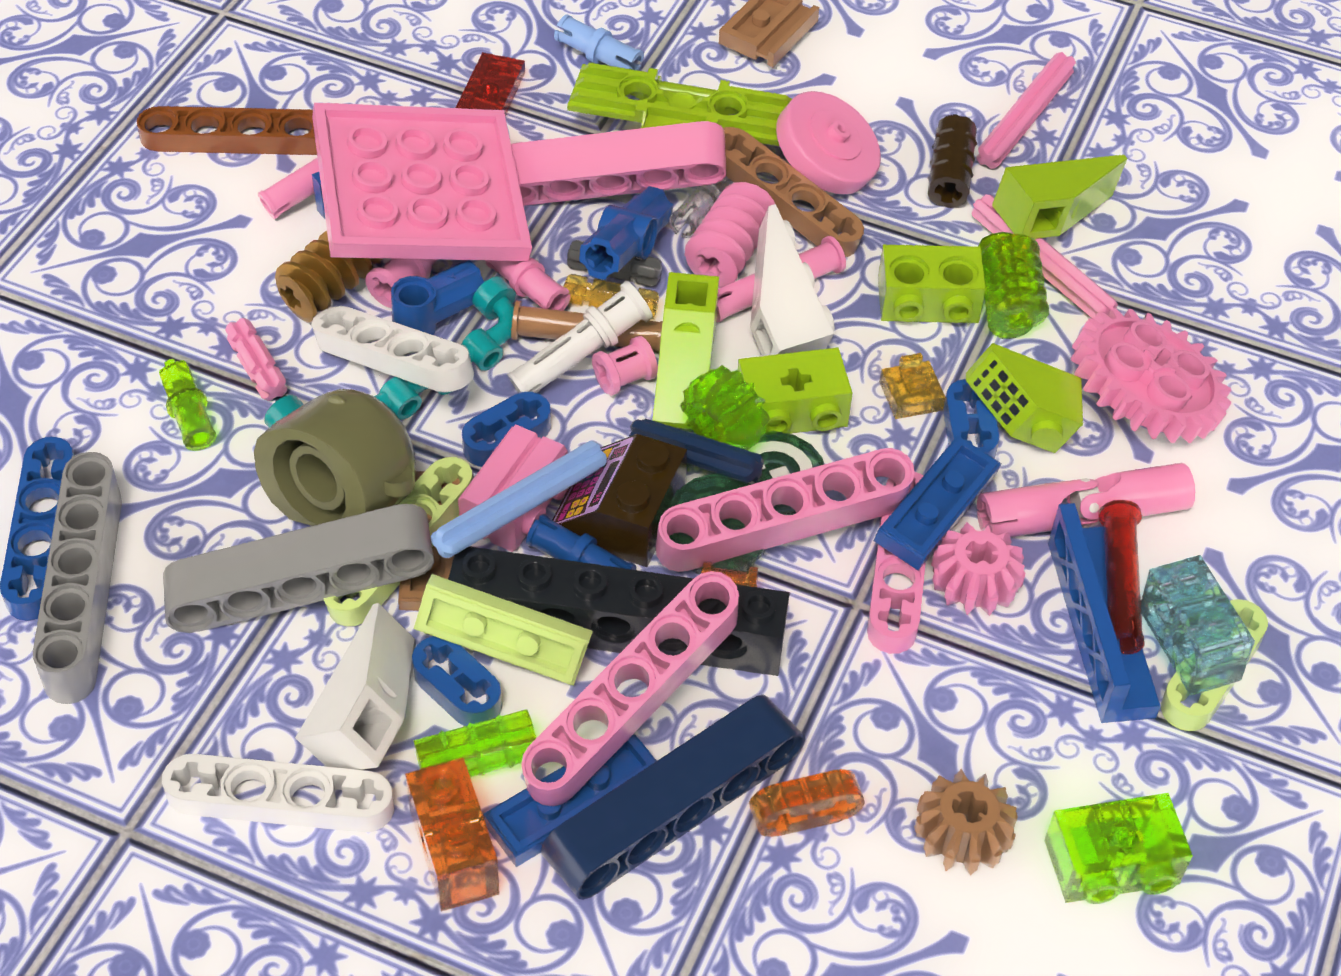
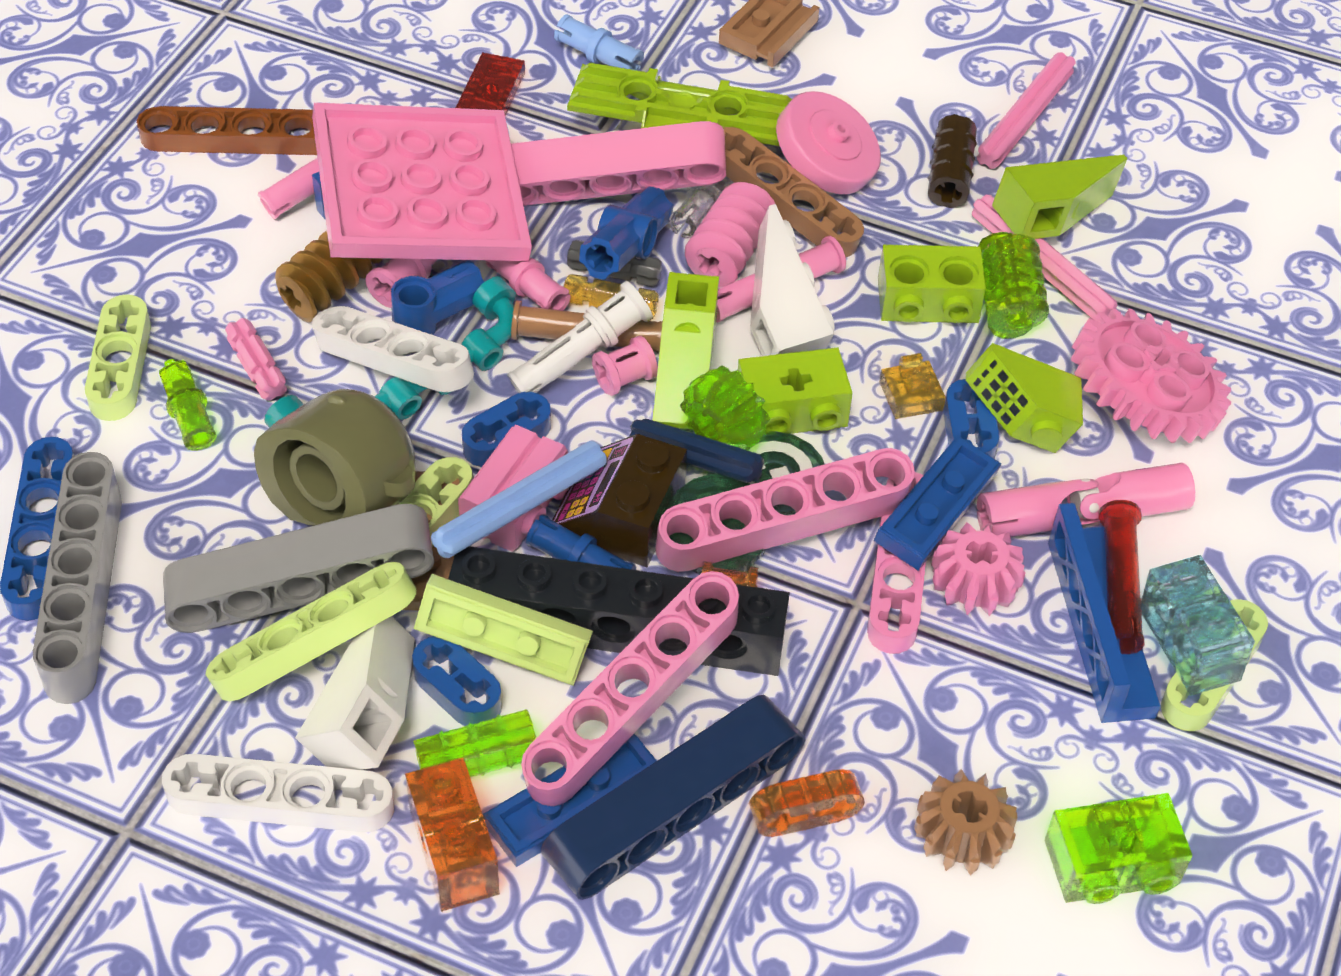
none -> yellowish green beam [84,294,151,421]
none -> yellowish green beam [206,562,416,701]

